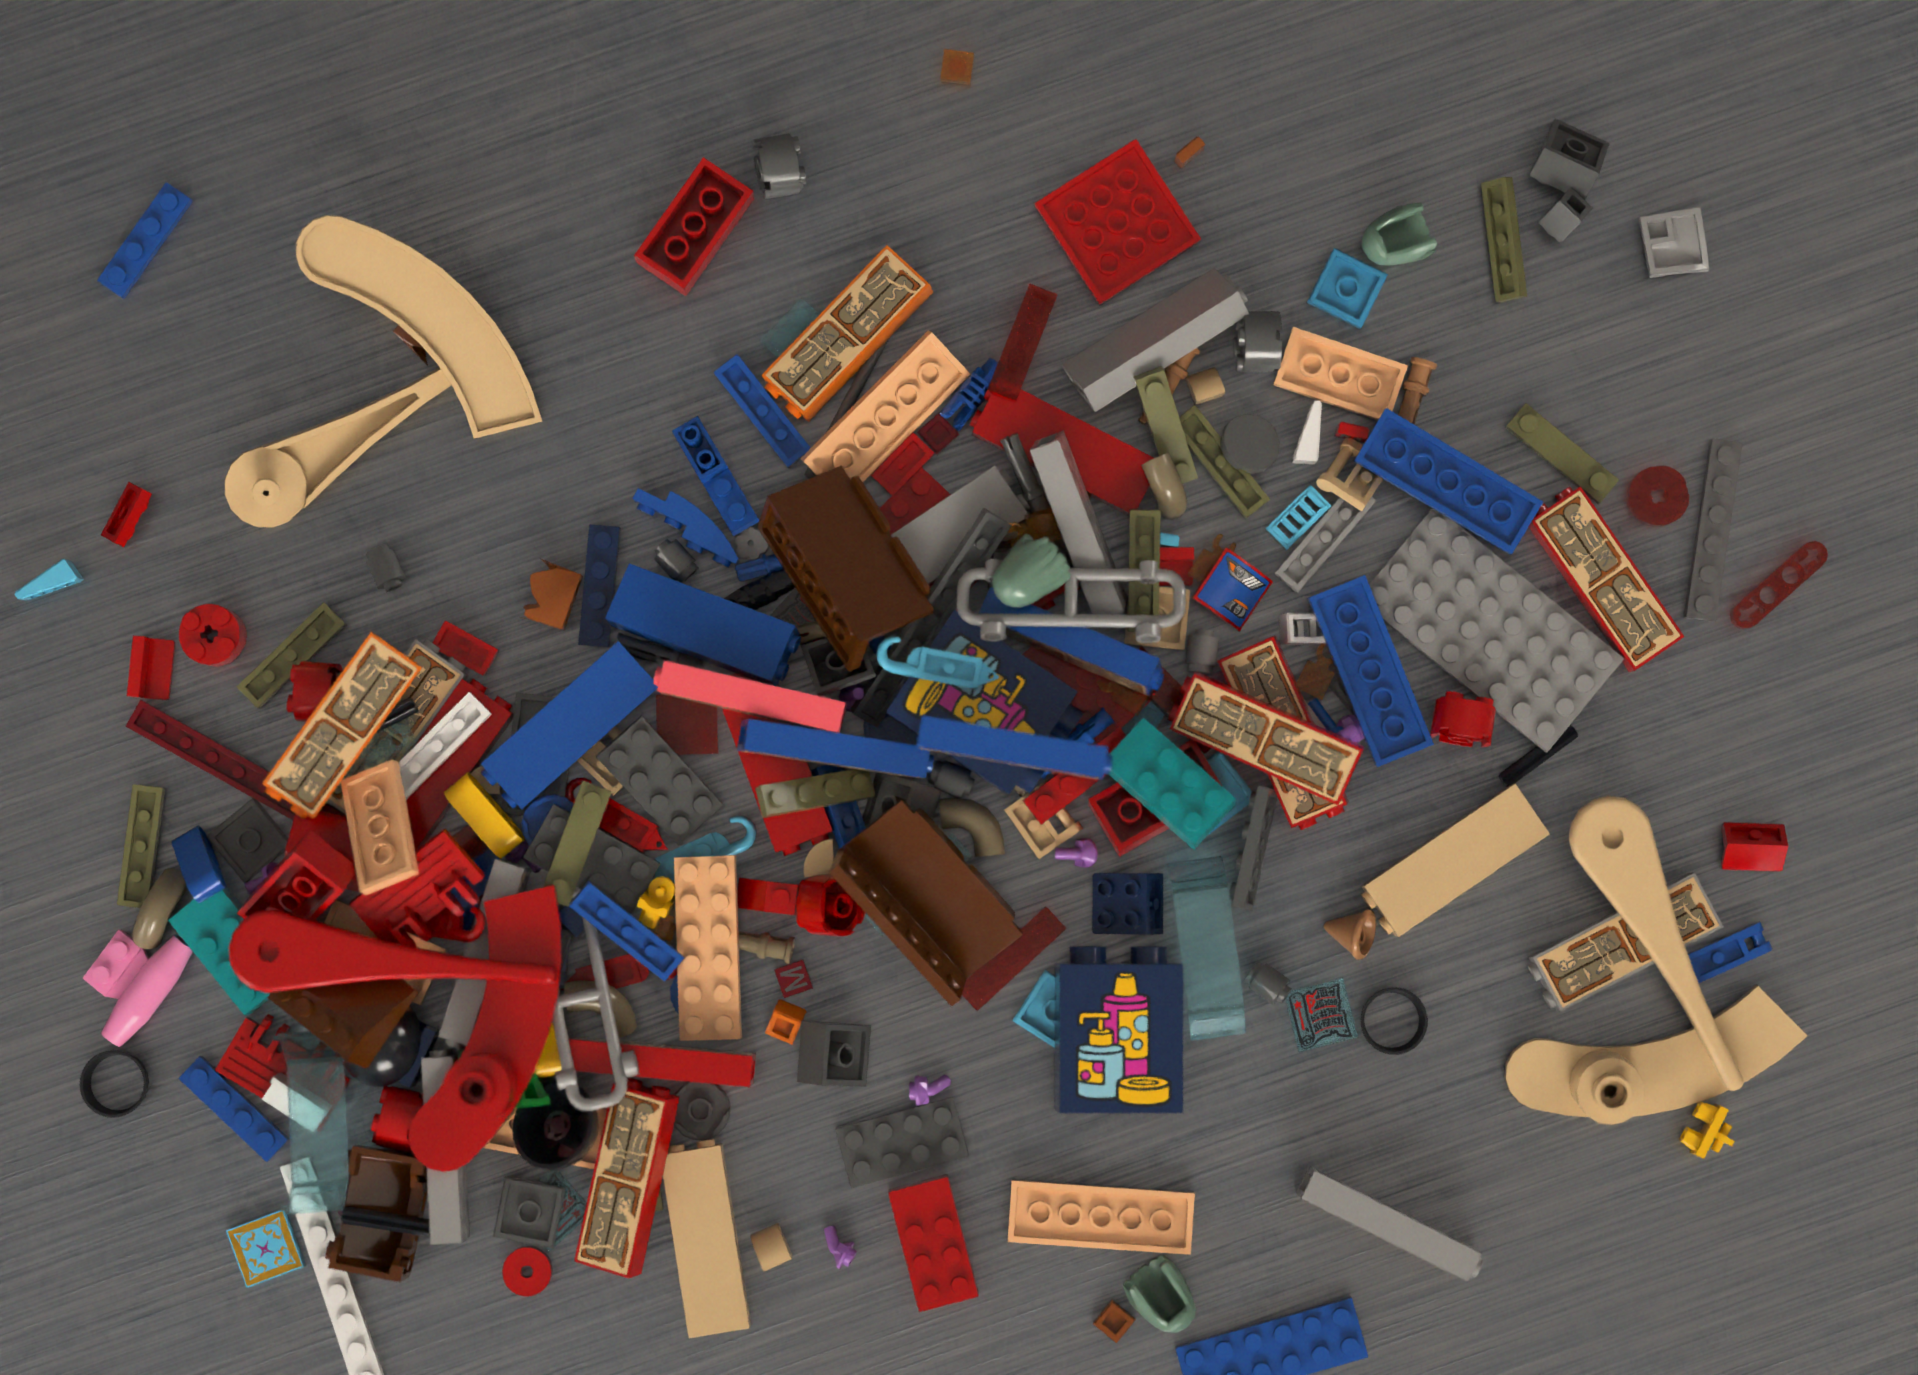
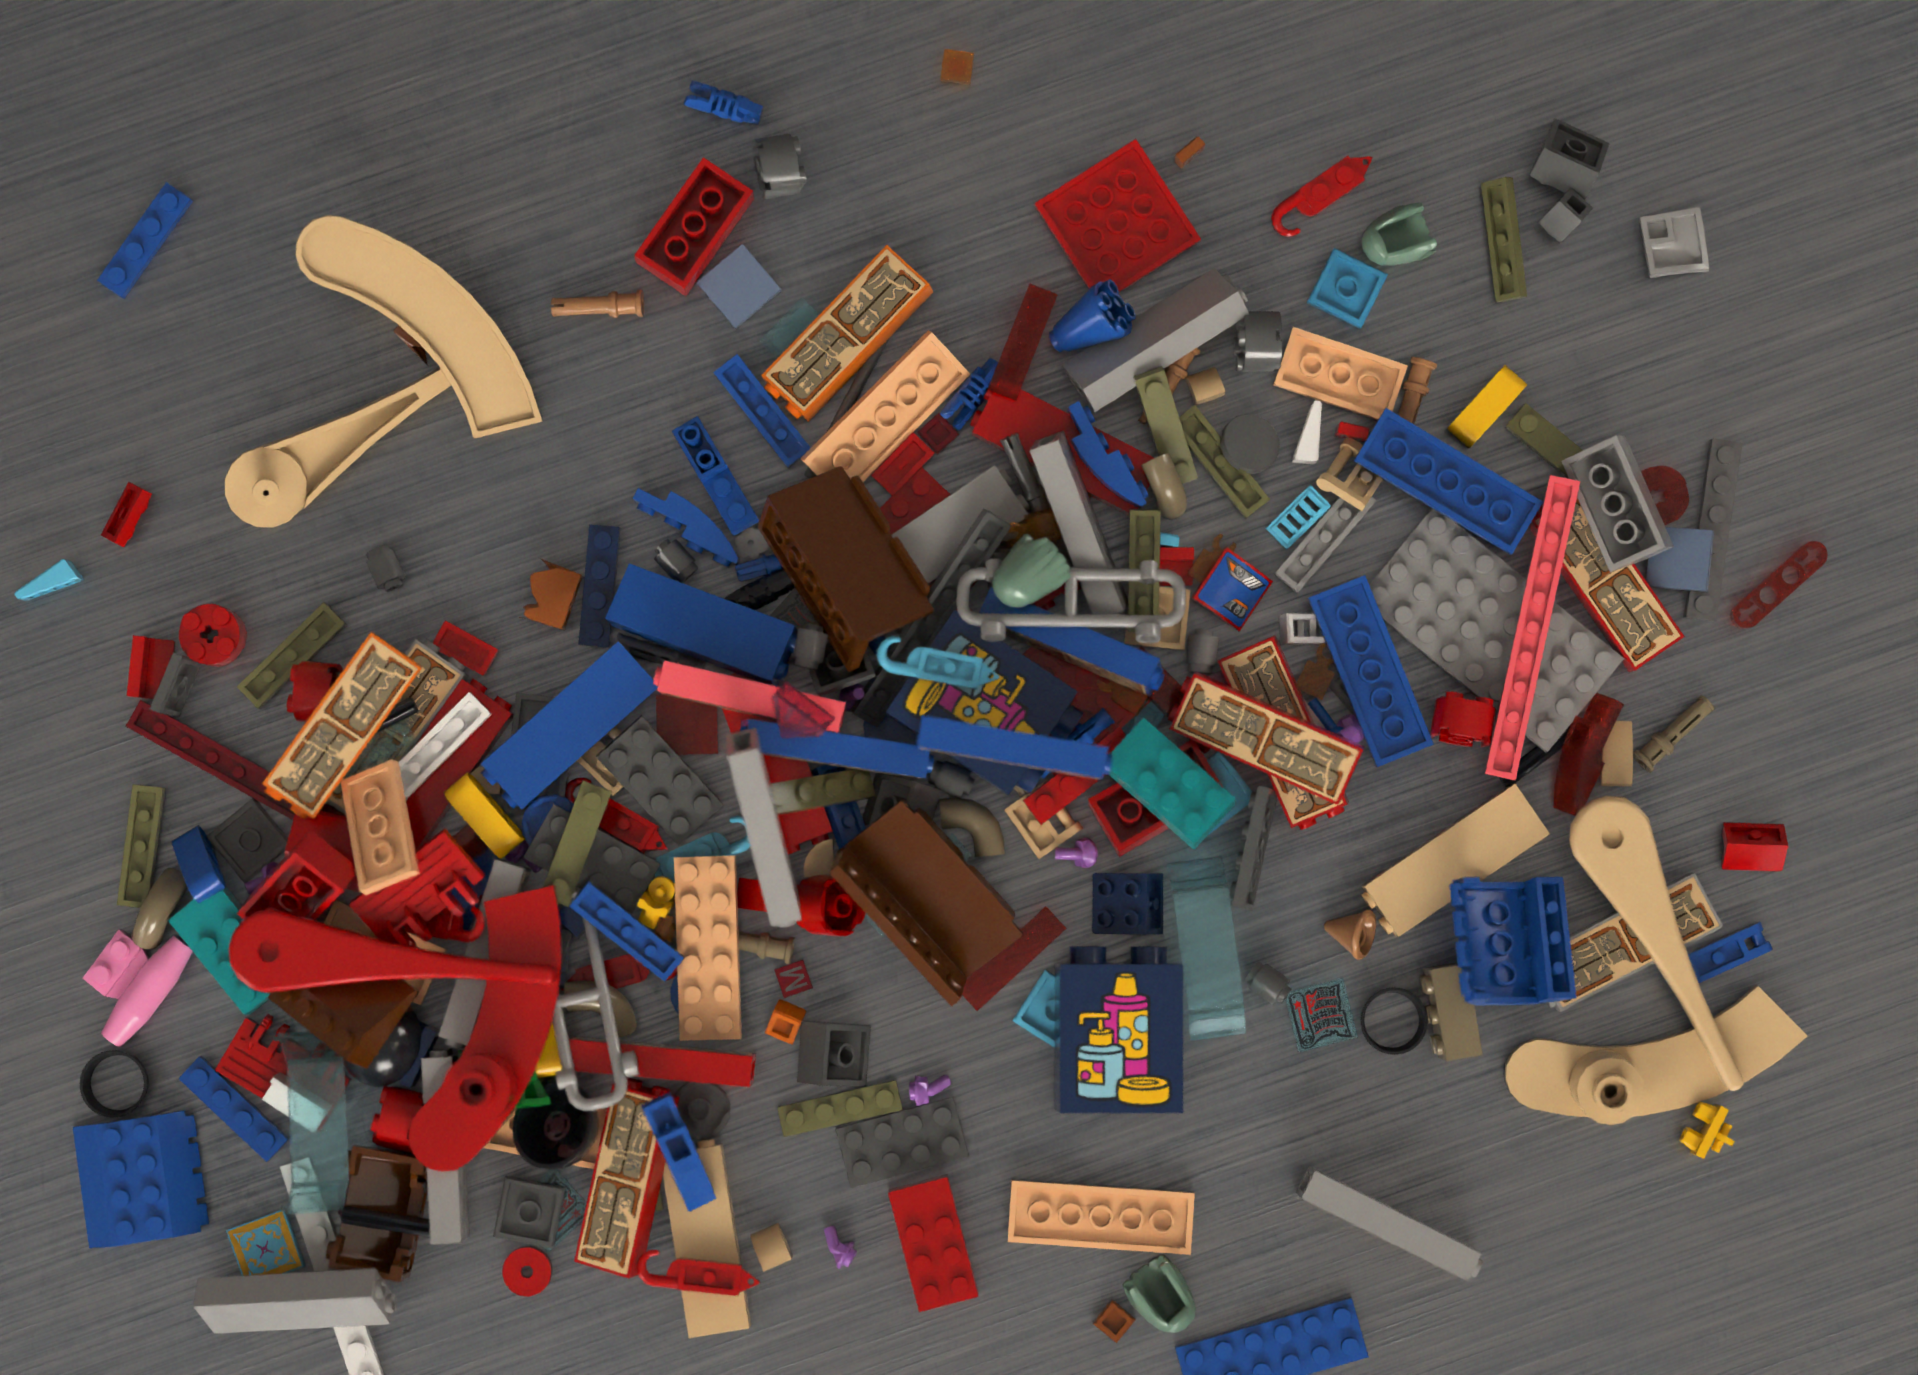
none -> blue slope [73,1110,209,1248]
none -> dark grey tile [150,652,201,718]
none -> light grey brick [193,1268,396,1334]
none -> medium nougat pin [551,290,644,318]
none -> red plate [637,1249,760,1296]
none -> blue slope [641,1092,717,1212]
none -> blue hinge [684,81,763,125]
none -> sand blue tile [696,244,782,329]
none -> light grey brick [726,728,802,927]
none -> clear pink slope [771,681,836,738]
none -> olive plate [777,1080,903,1137]
none -> dark grey brick [792,624,828,670]
none -> blue cone [1049,279,1136,352]
none -> blue slope [1068,401,1149,509]
none -> red plate [1271,155,1373,237]
none -> dark tan brick [1419,962,1483,1061]
none -> yellow beam [1447,364,1528,449]
none -> blue slope [1450,877,1576,1006]
none -> coral plate [1485,475,1580,780]
none -> clear red slope [1554,693,1624,816]
none -> light grey slope [1562,435,1674,572]
none -> tan slope [1599,721,1633,786]
none -> dark tan pin [1633,695,1715,773]
none -> sand blue tile [1646,527,1714,592]

